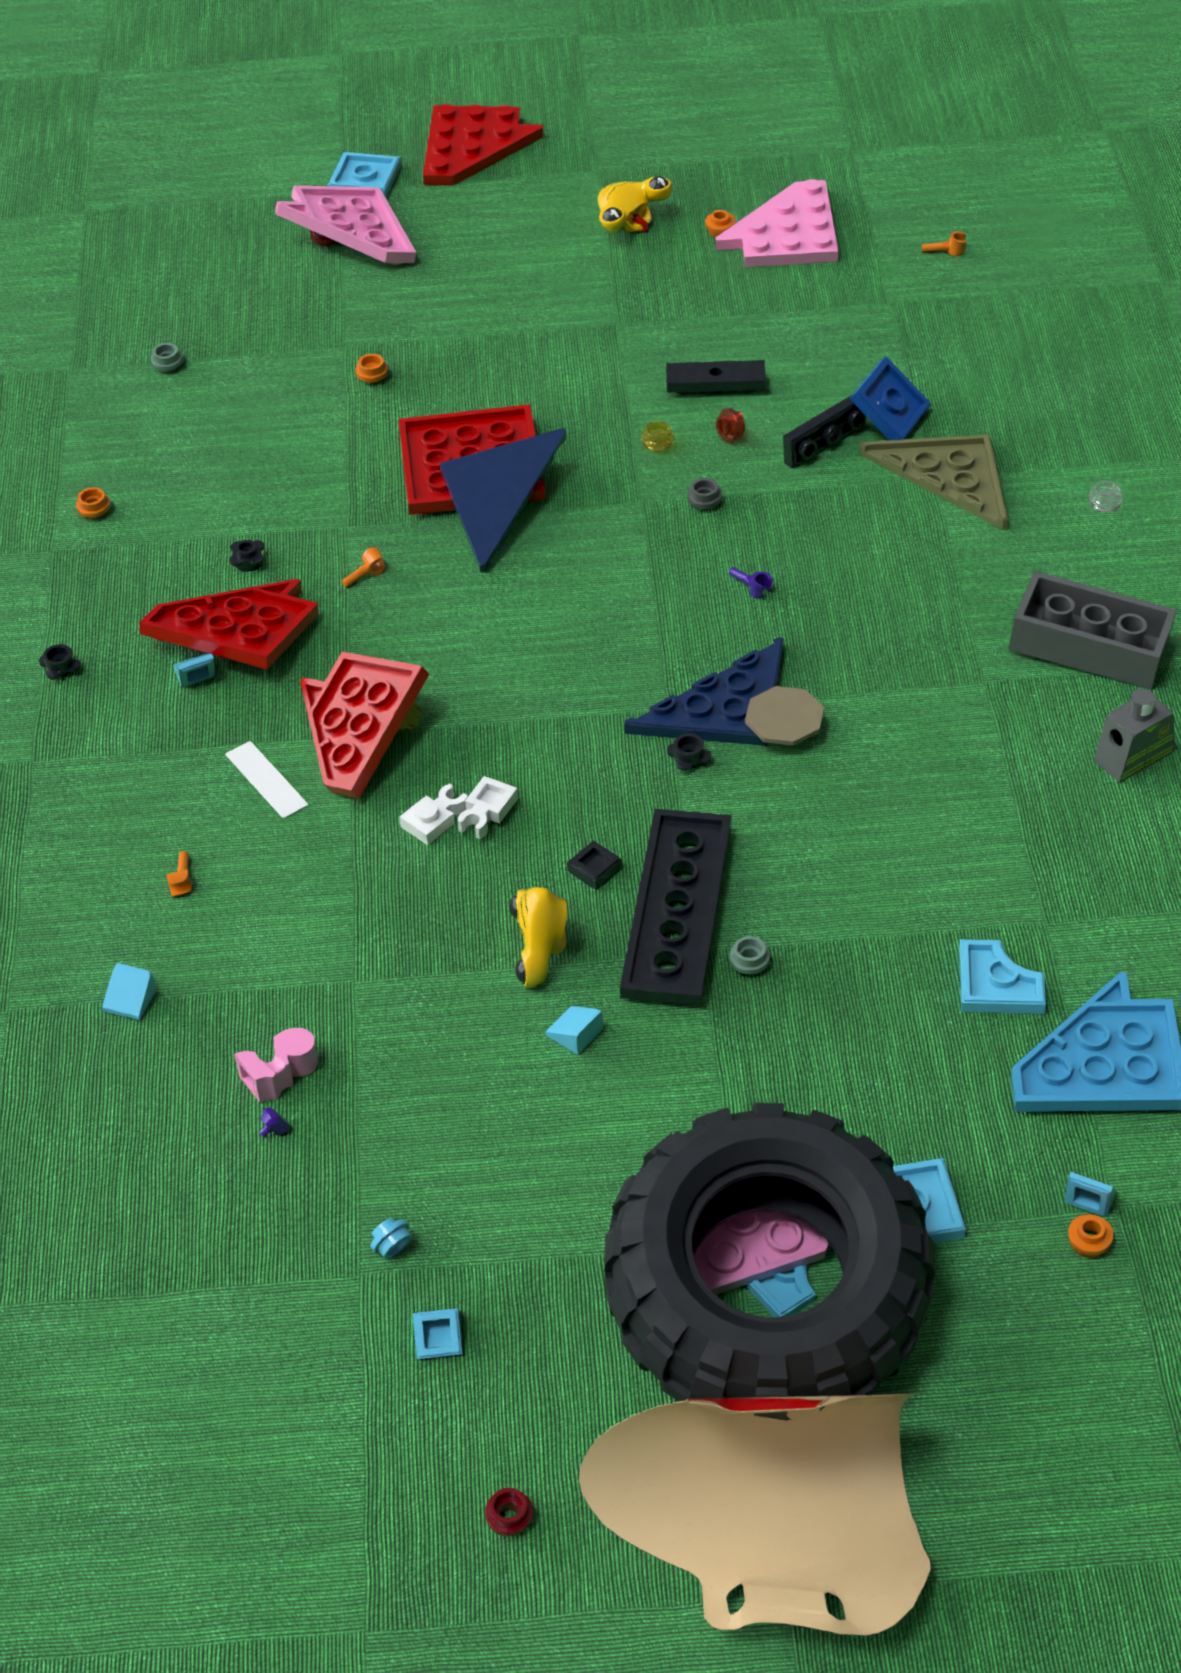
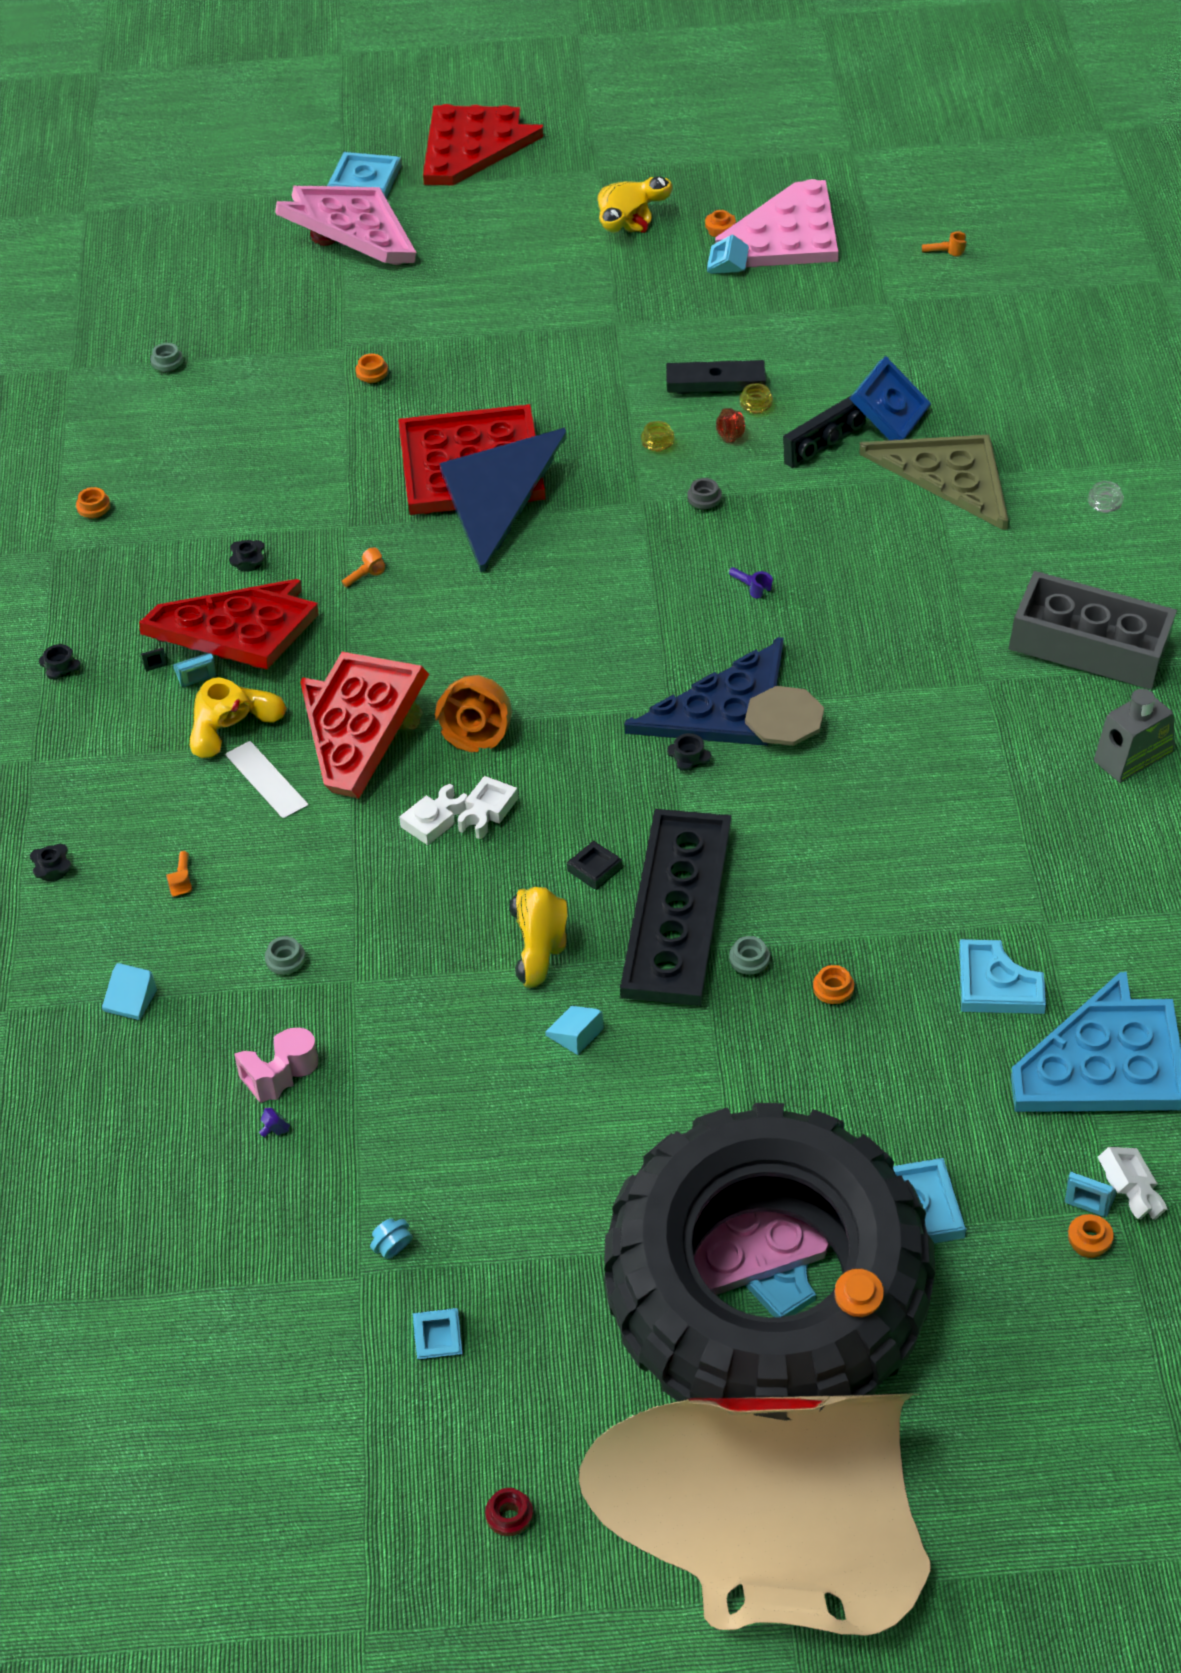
none -> black plate [30,843,72,881]
none -> black piece [139,648,167,672]
none -> yellow head [189,677,286,758]
none -> sand green plate [265,936,305,974]
none -> orange cylinder [435,675,512,752]
none -> medium azure slope [707,234,749,274]
none -> clear yellow plate [740,383,773,414]
none -> orange plate [813,965,854,1004]
none -> orange plate [835,1269,883,1317]
none -> white plate [1098,1147,1167,1220]

